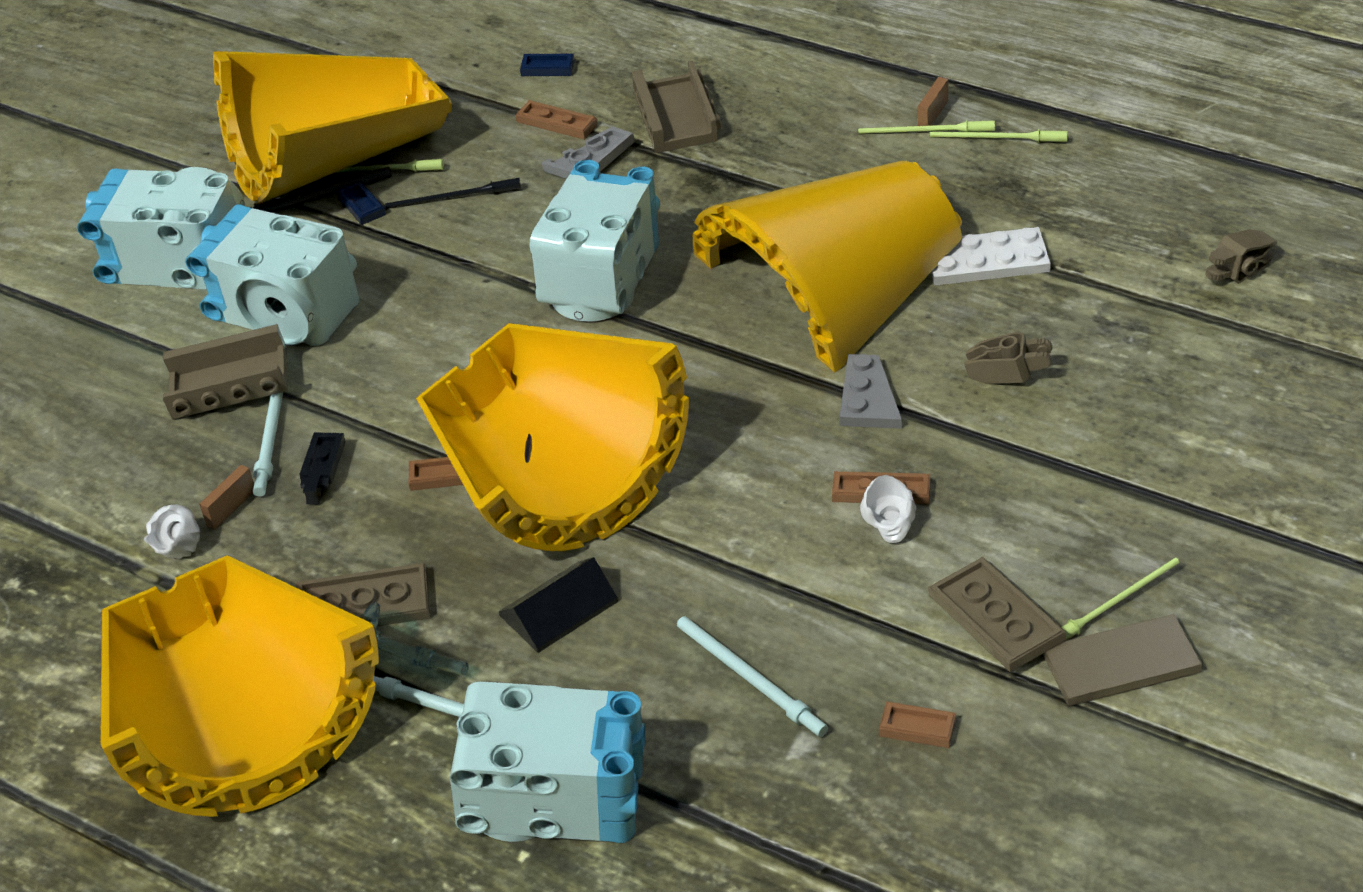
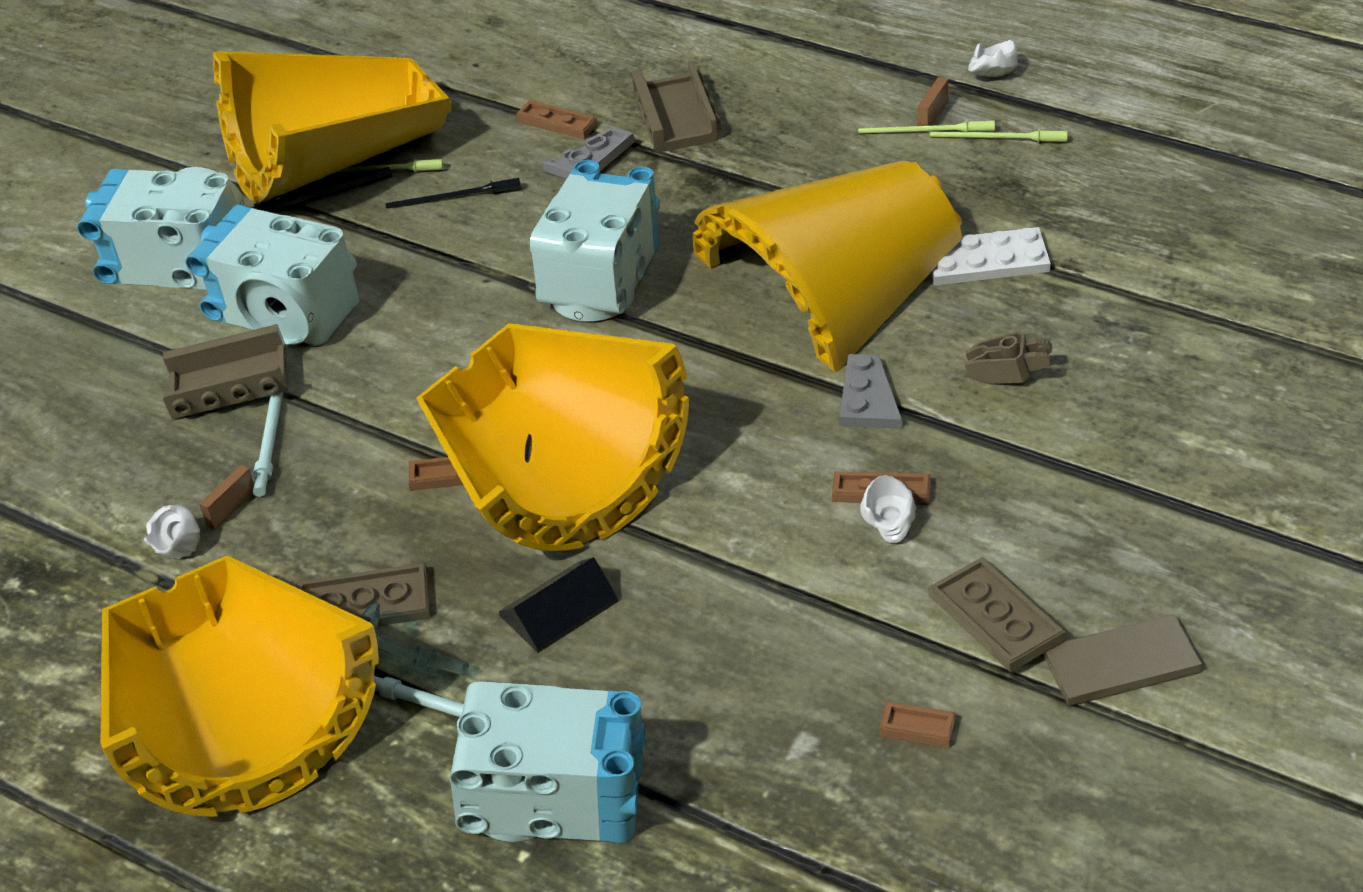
black hinge [299,432,346,505] -> none
dark blue tile [336,181,386,225] -> none
dark blue tile [520,53,575,76] -> none
light aqua bar [677,616,828,737] -> none
yellowish green piece [1061,557,1179,641] -> none
dark tan hinge [1205,229,1277,284] -> none
none -> white hair [968,40,1018,77]

